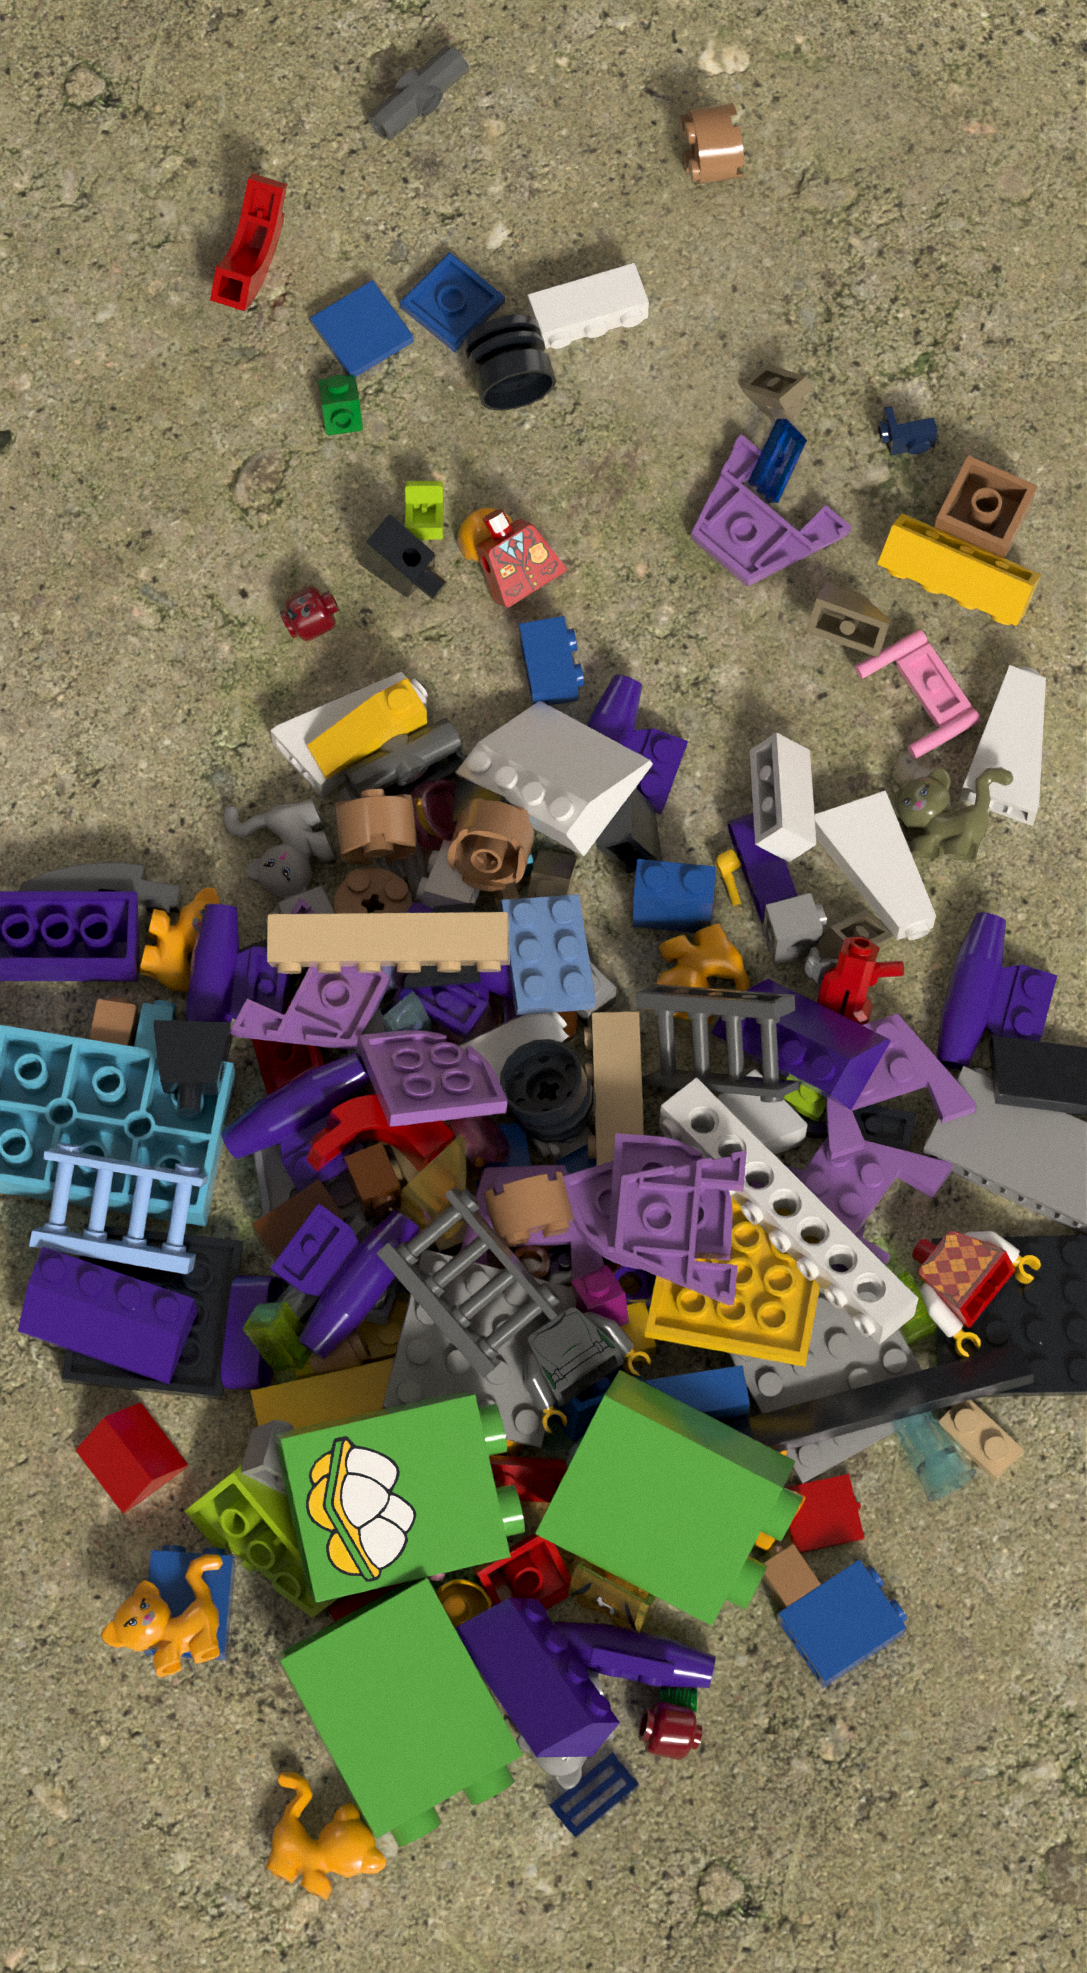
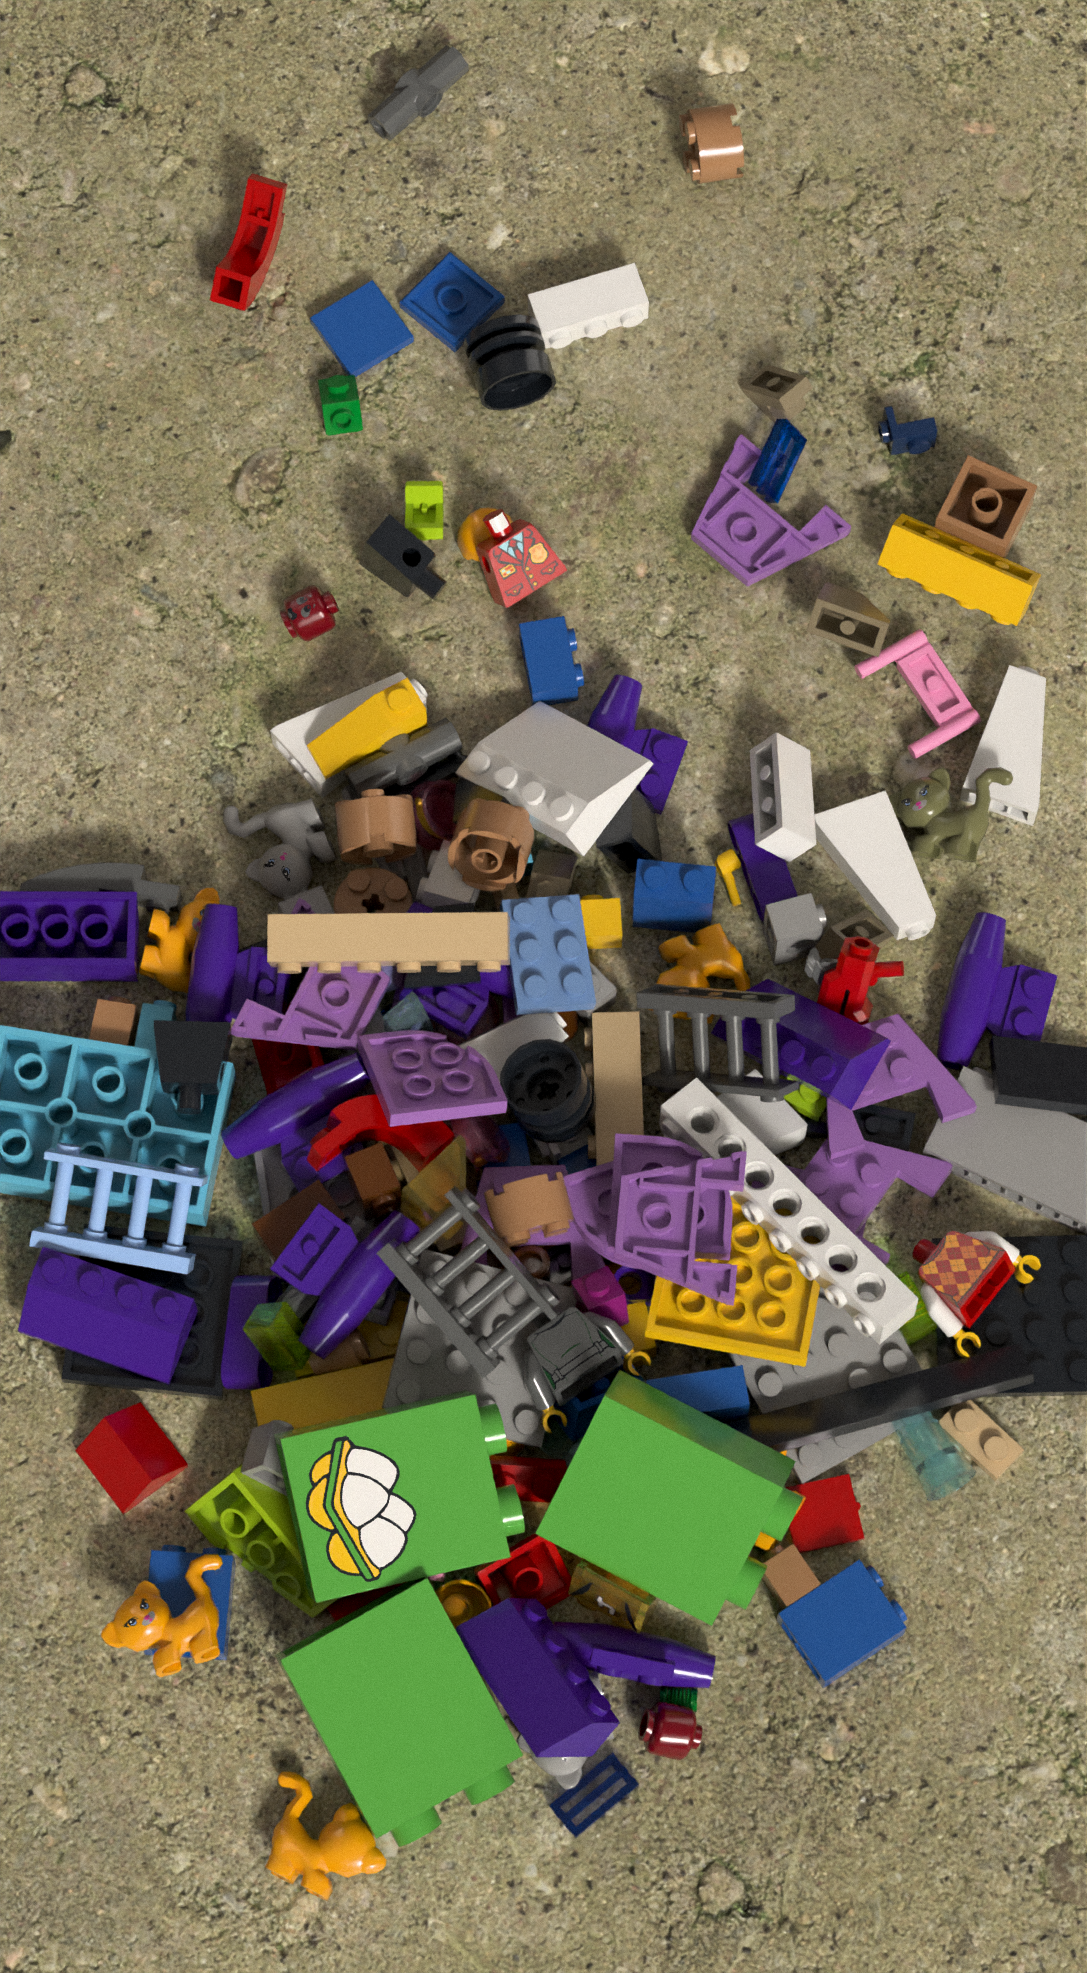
none -> yellow brick [580,894,622,949]

